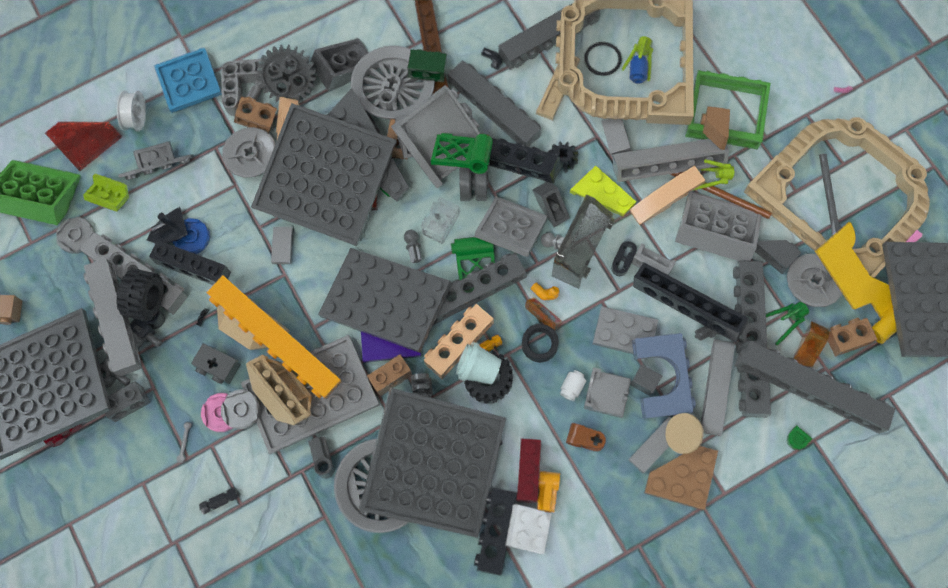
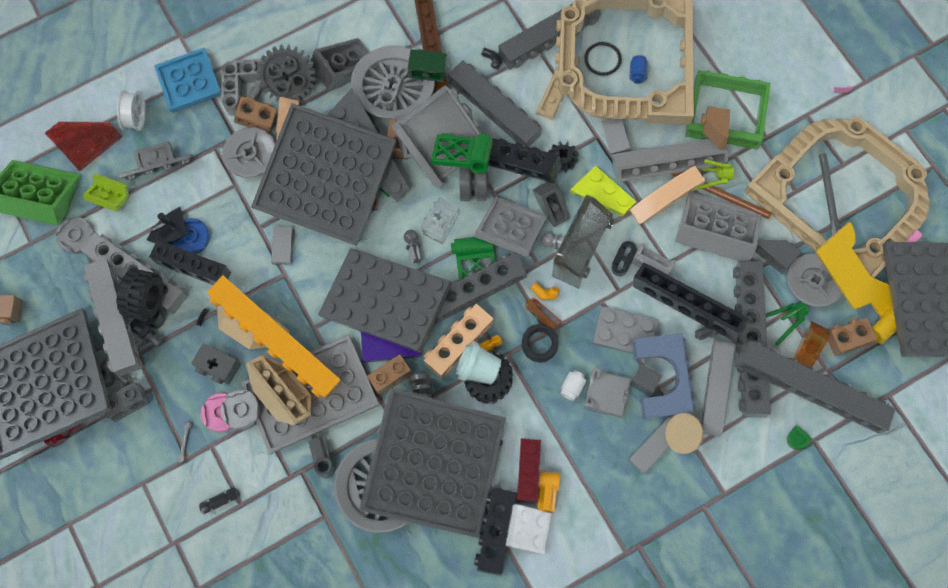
dark orange piece [566,423,606,452] -> none
lime plant [622,36,653,82] -> none
medium nougat plate [644,446,718,511] -> none

